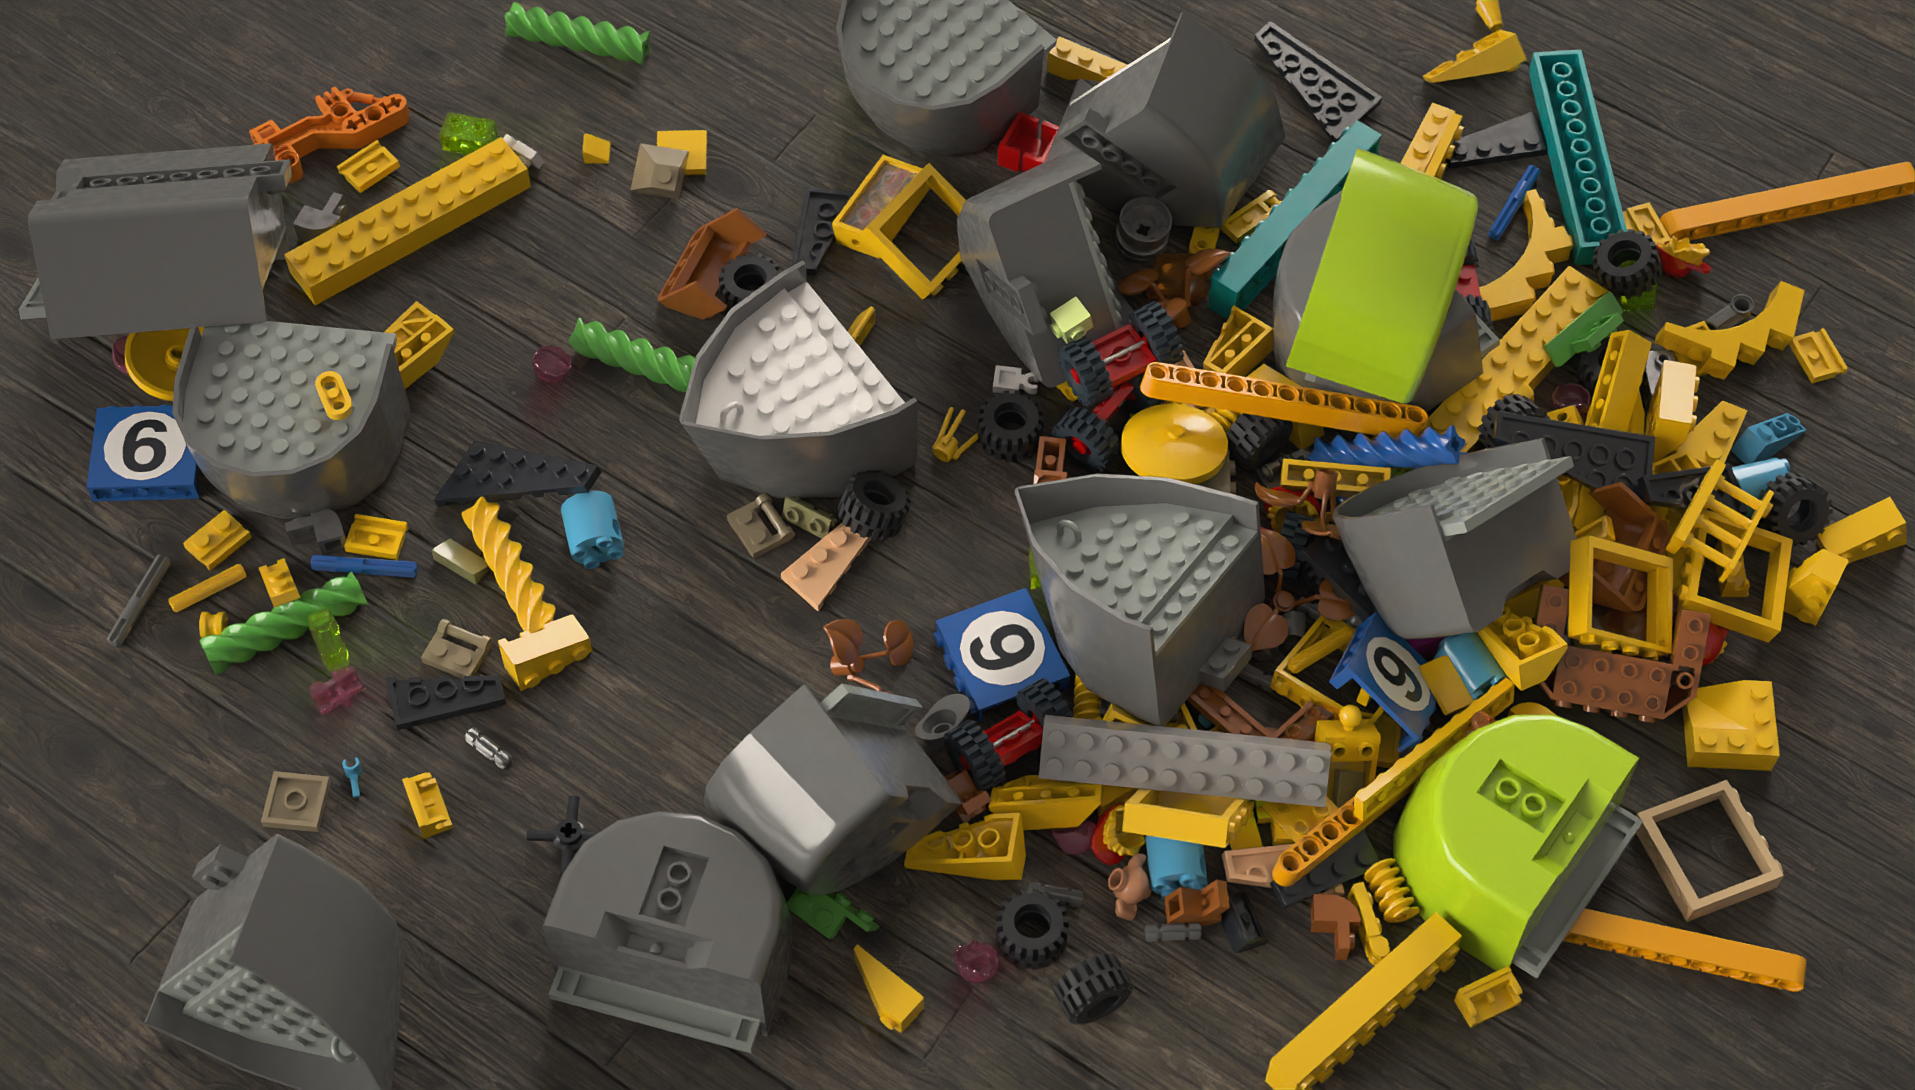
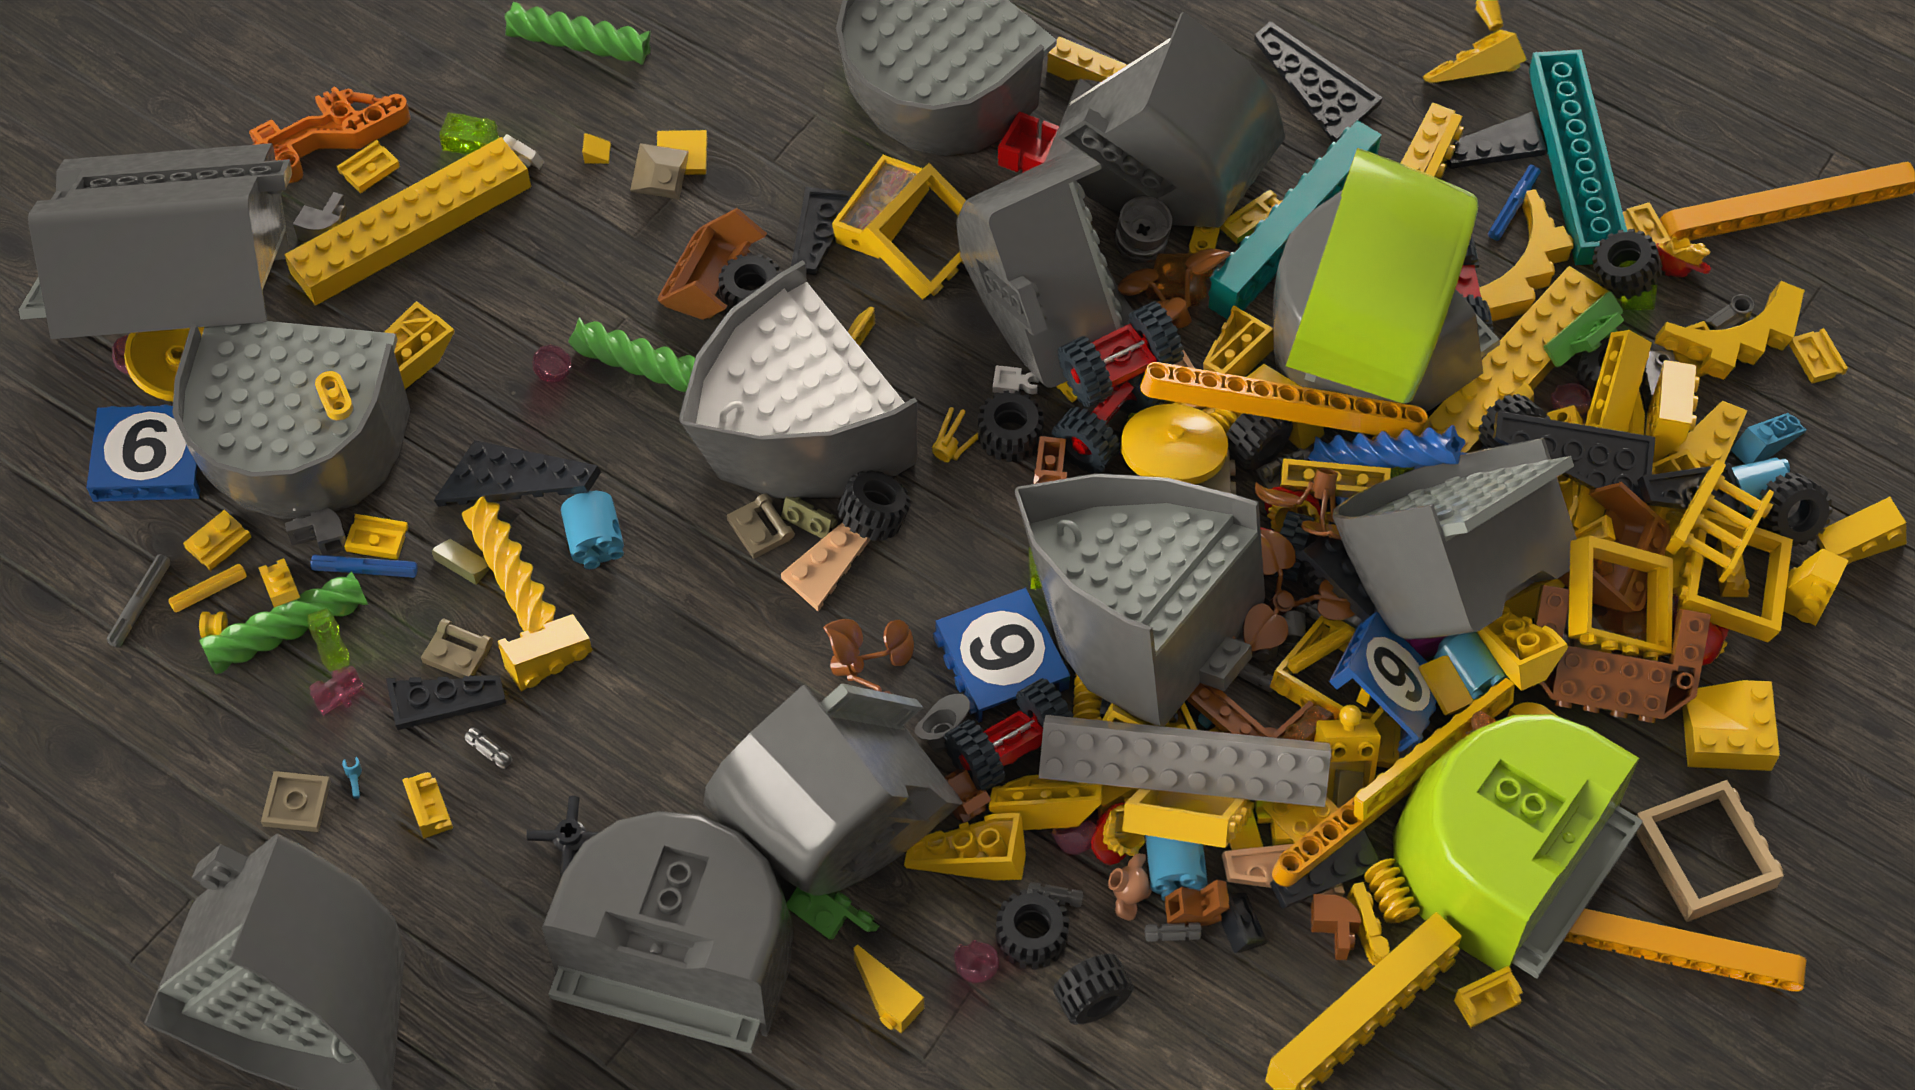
yellowish green brick [1050,297,1093,343] -> none

